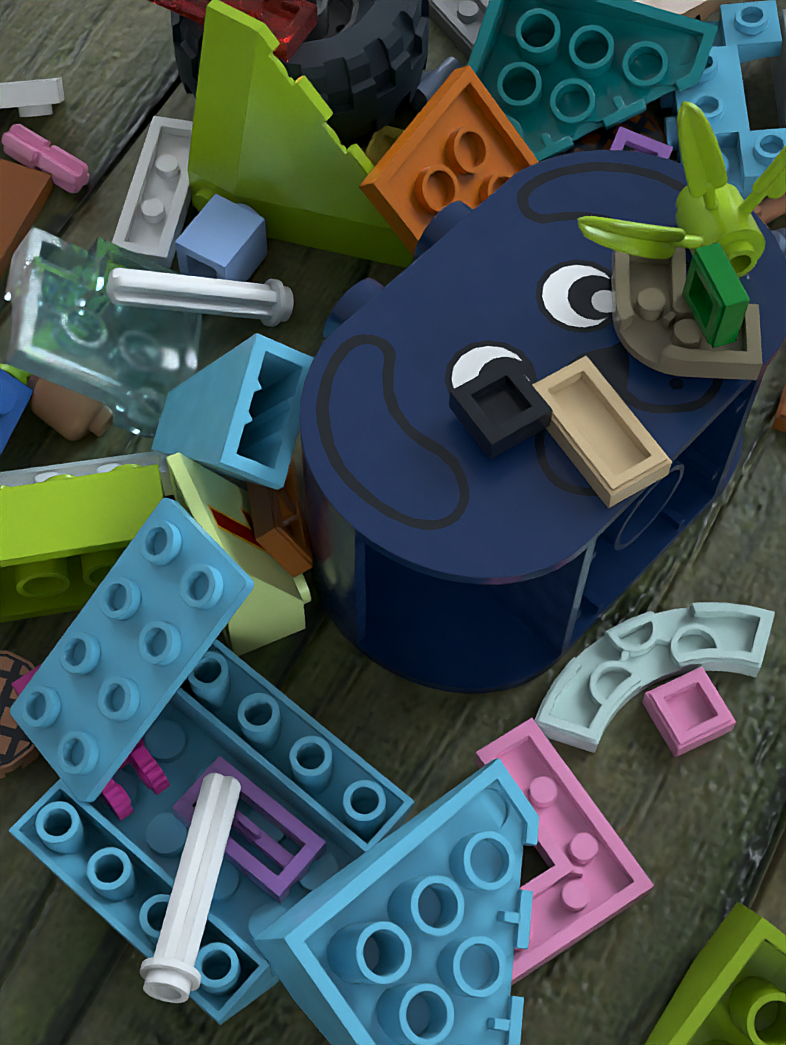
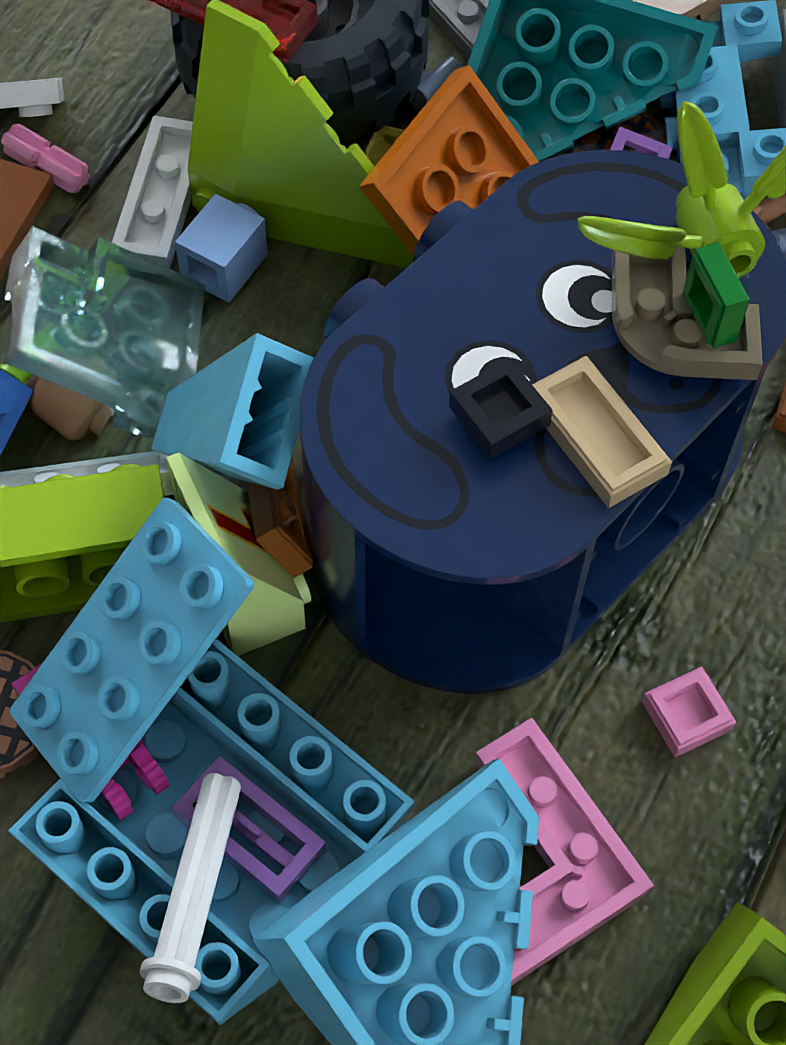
white axle [106,268,294,327] -> none
light aqua tile [534,602,775,753] -> none

